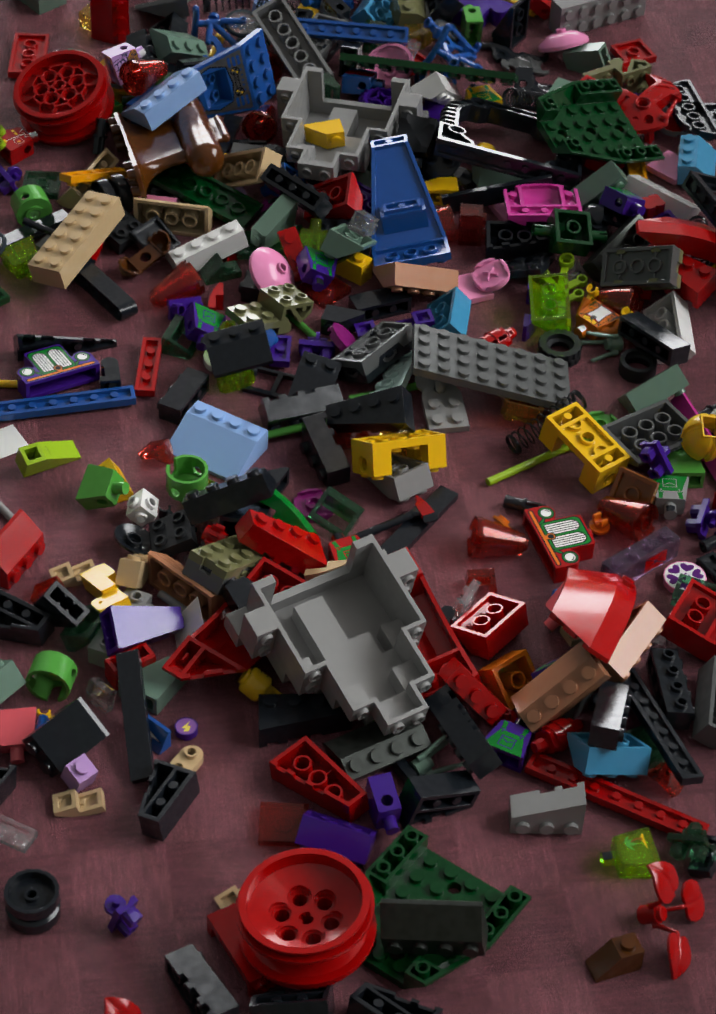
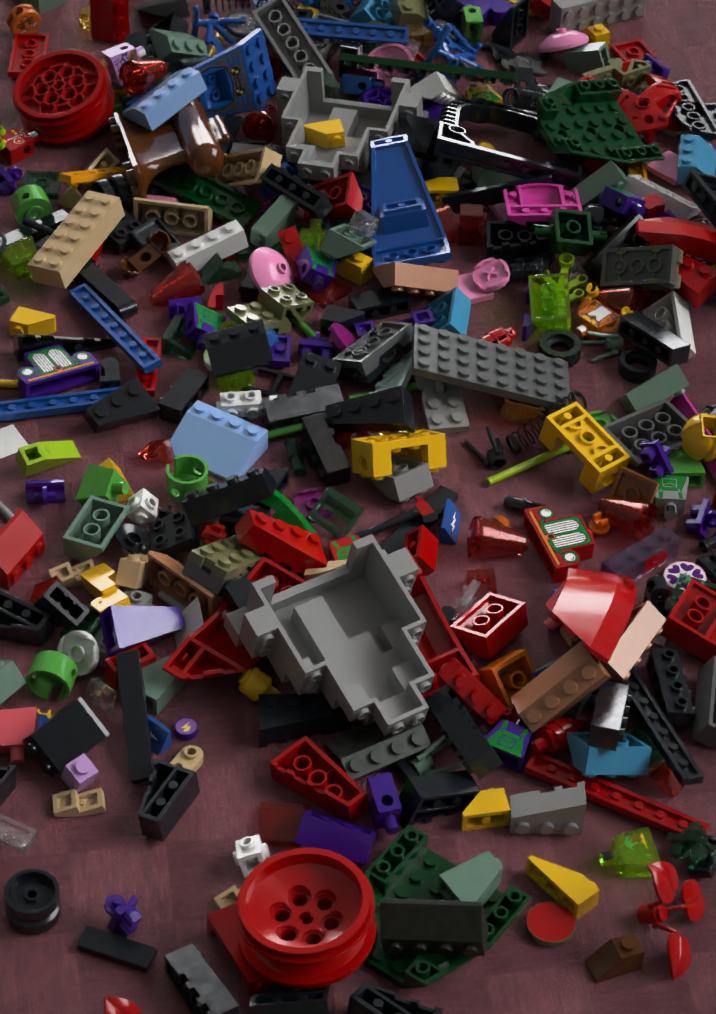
black axle [93,118,108,155] -> none
none -> orange head [7,4,41,35]
none -> yellow slope [9,306,57,336]
none -> dark purple hips [25,479,65,505]
none -> white tile [57,630,100,676]
none -> sand green slope [62,495,130,562]
none -> blue plate [68,283,163,374]
none -> black tile [77,925,157,973]
none -> black wedge [83,377,161,434]
none -> white brick [216,390,277,419]
none -> white brick [233,834,270,878]
none -> clear green pin [284,438,307,477]
none -> red brick [404,525,439,576]
none -> sand green slope [438,850,503,905]
none -> blue slope [439,498,461,545]
none -> yellow slope [461,788,511,831]
none -> black plant [464,426,507,470]
none -> yellow slope [525,855,600,920]
none -> red tile [525,901,576,948]
none -> yellow slope [580,23,610,49]
none -> dark purple hips [643,53,670,79]
none -> black leg [643,575,670,616]

